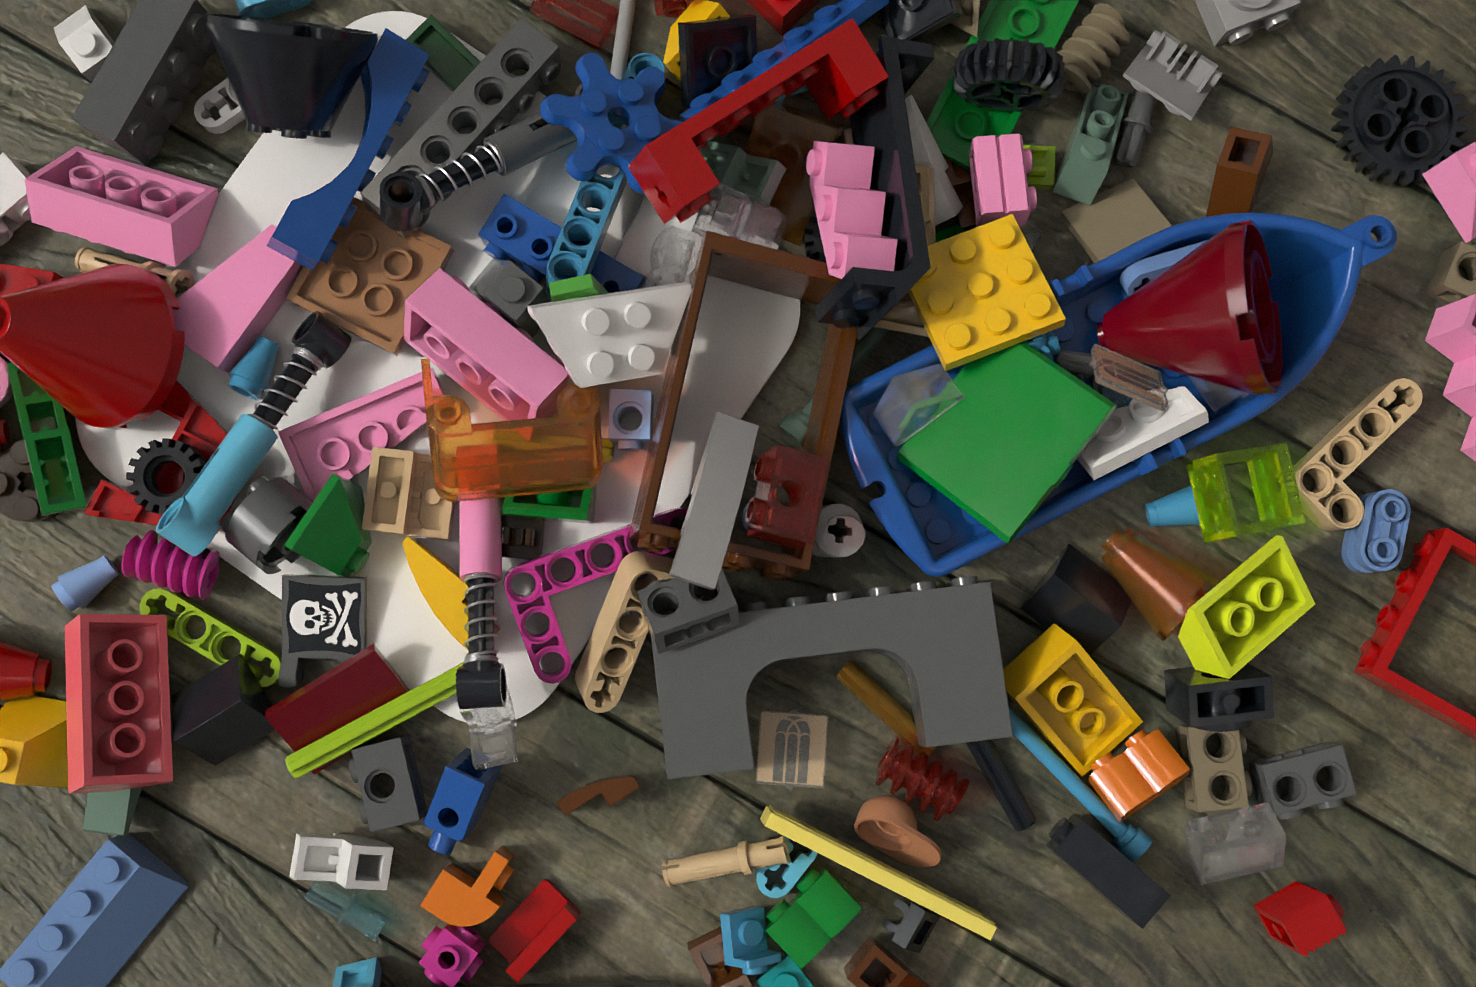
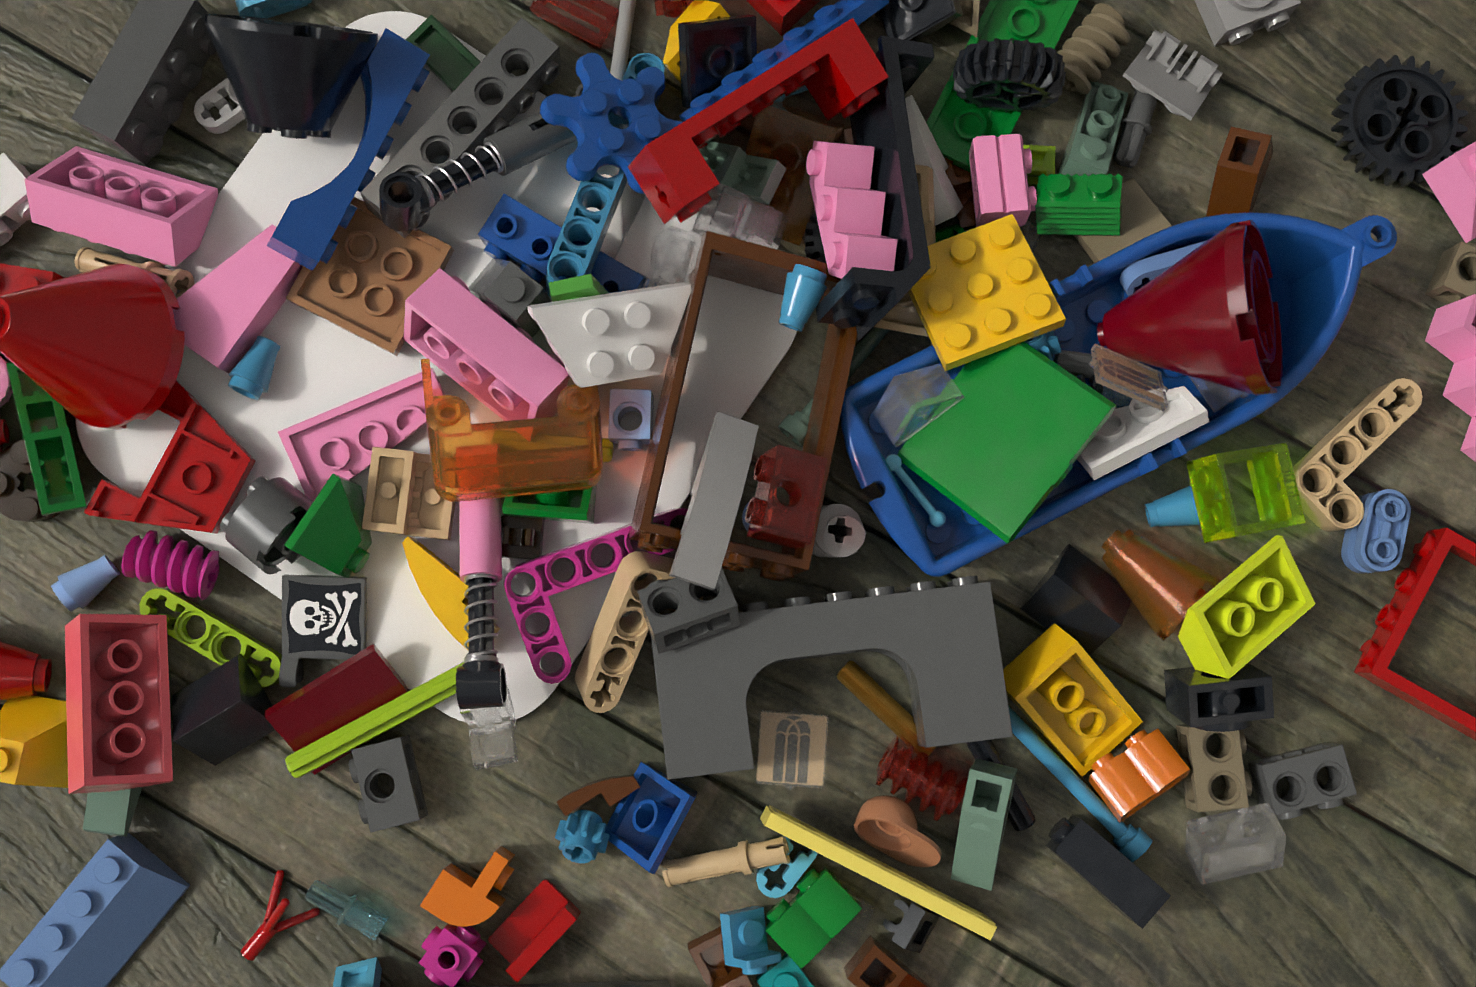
white slope [54,5,115,82] -> none
black tyre [126,438,208,515] -> none
medium azure piece [155,311,351,557] -> none
white brick [289,833,394,890] -> none
blue torso [424,748,503,855] -> none
red brick [1253,881,1346,957] -> none
none -> red plant [241,870,320,961]
none -> dark azure gear [555,810,610,863]
none -> blue slope [605,762,697,874]
none -> dark azure cone [778,264,827,332]
none -> medium azure hinge [885,454,946,527]
none -> sand green slope [951,758,1018,891]
none -> green brick [1035,173,1123,235]

